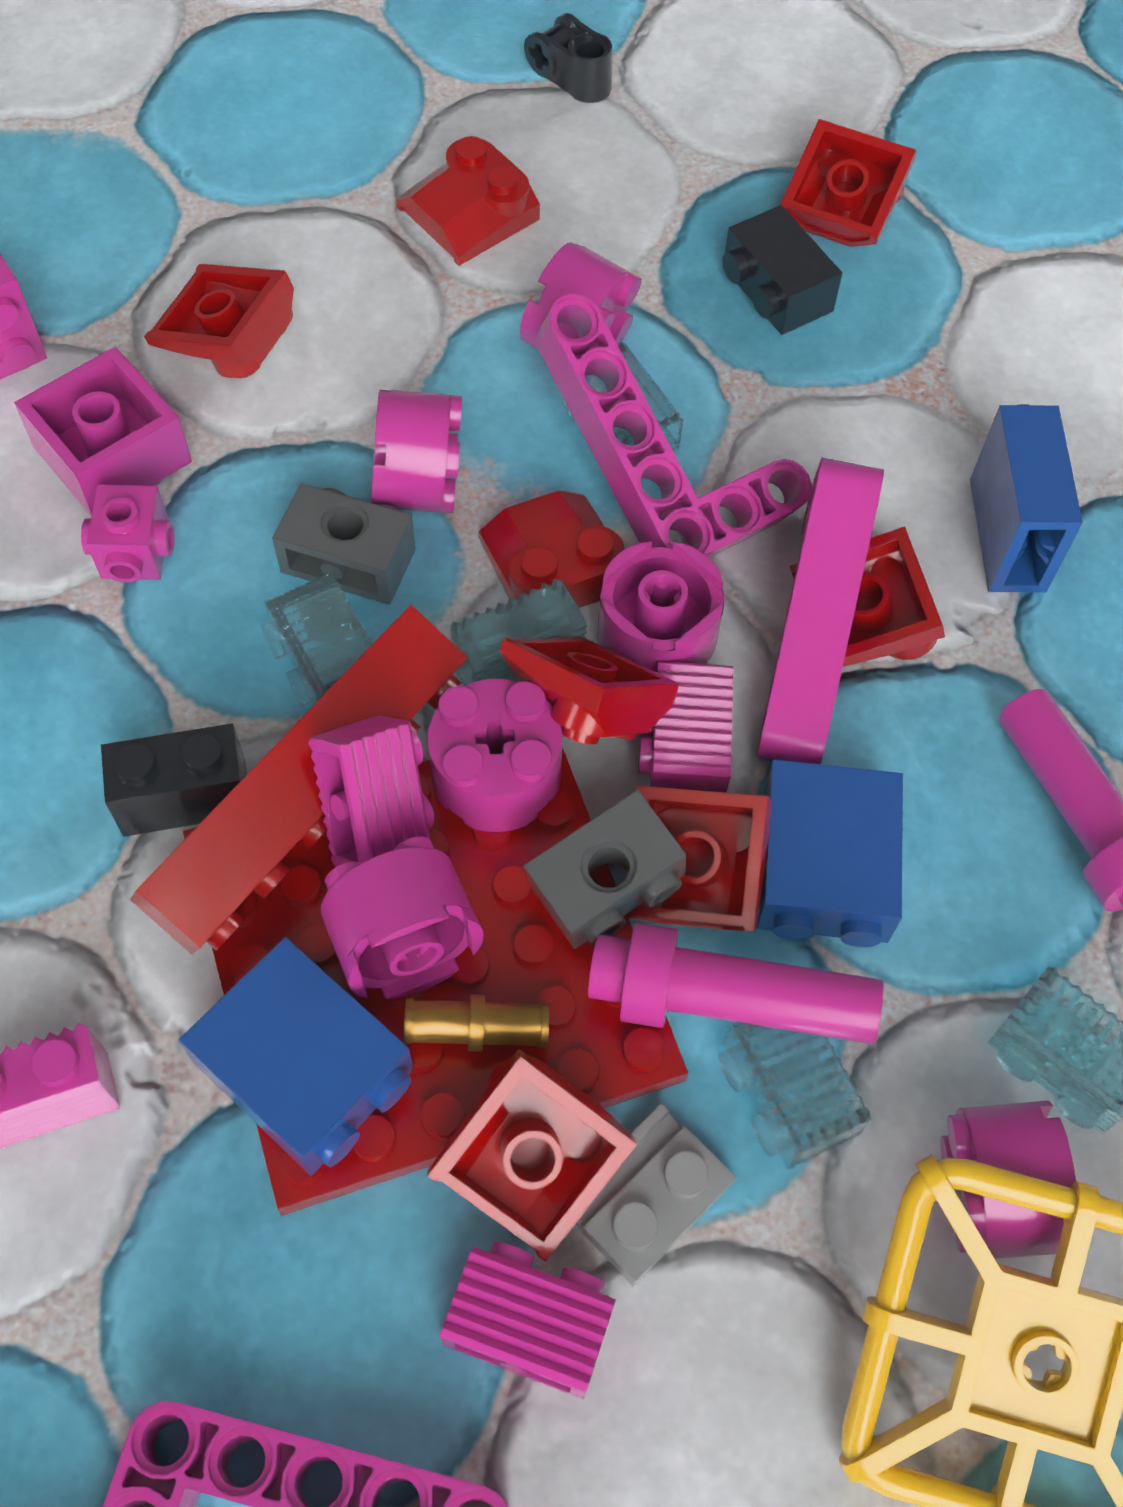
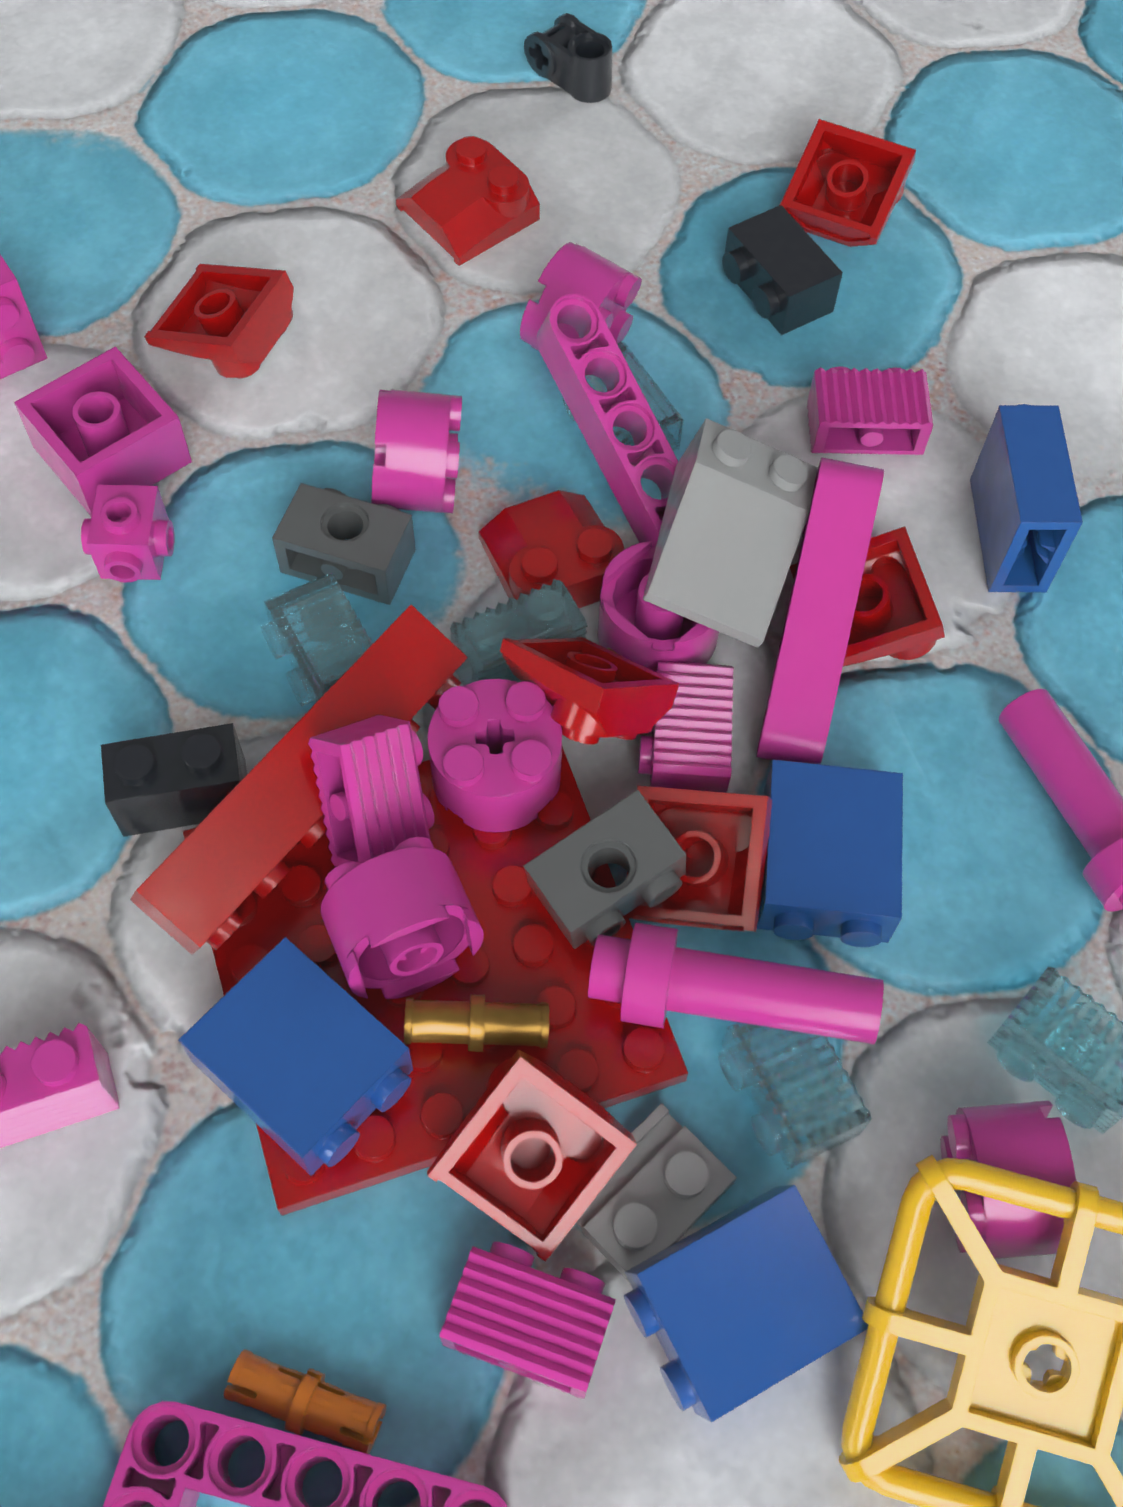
none -> orange pin [224,1349,387,1454]
none -> blue brick [624,1185,868,1422]
none -> light grey slope [643,418,817,648]
none -> dark pink brick [807,367,934,455]

